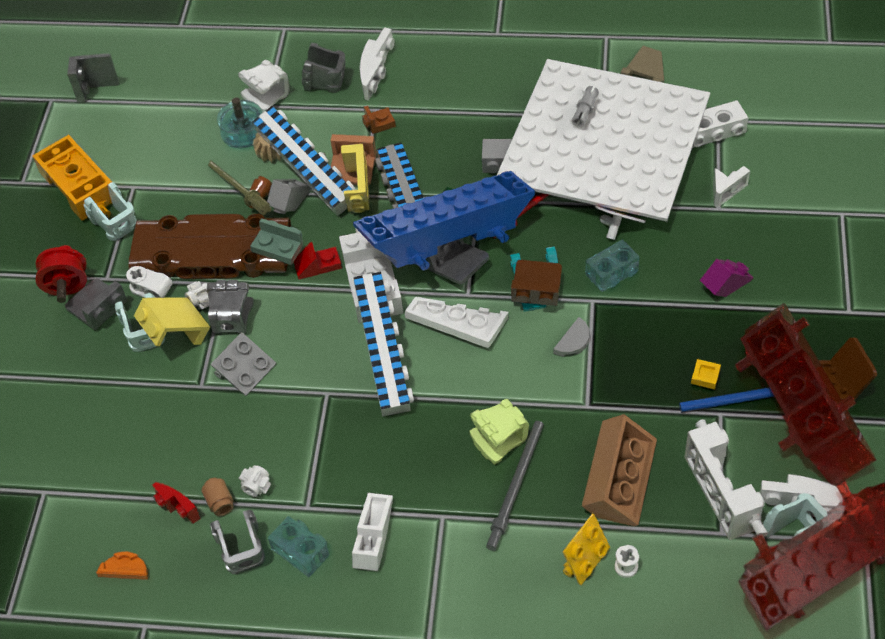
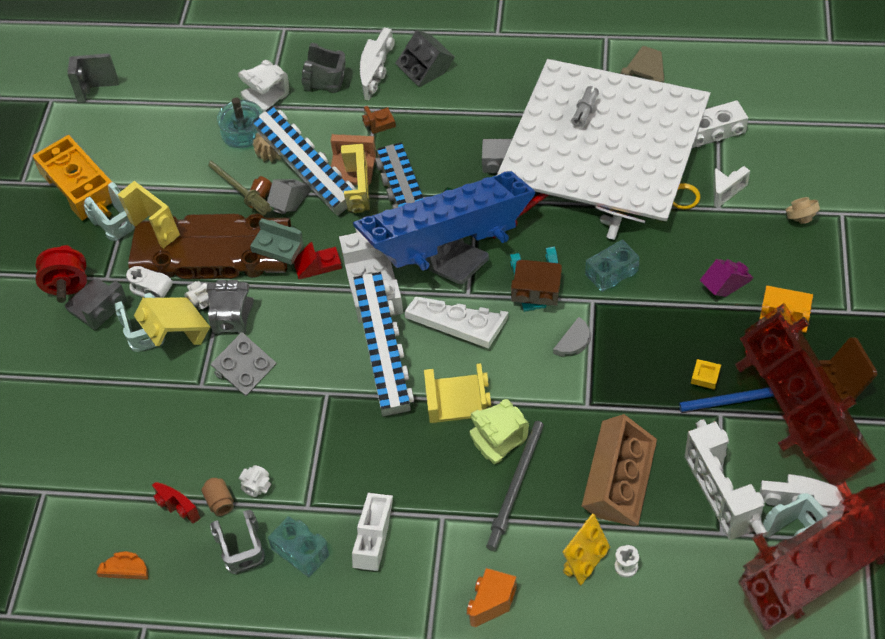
none -> light yellow panel [117,181,180,248]
none -> flat silver slope [395,30,455,87]
none -> light yellow panel [424,363,491,423]
none -> orange slope [467,568,517,627]
none -> yellow piece [673,183,700,209]
none -> light orange hinge [759,286,813,333]
none -> tan plate [786,197,820,224]

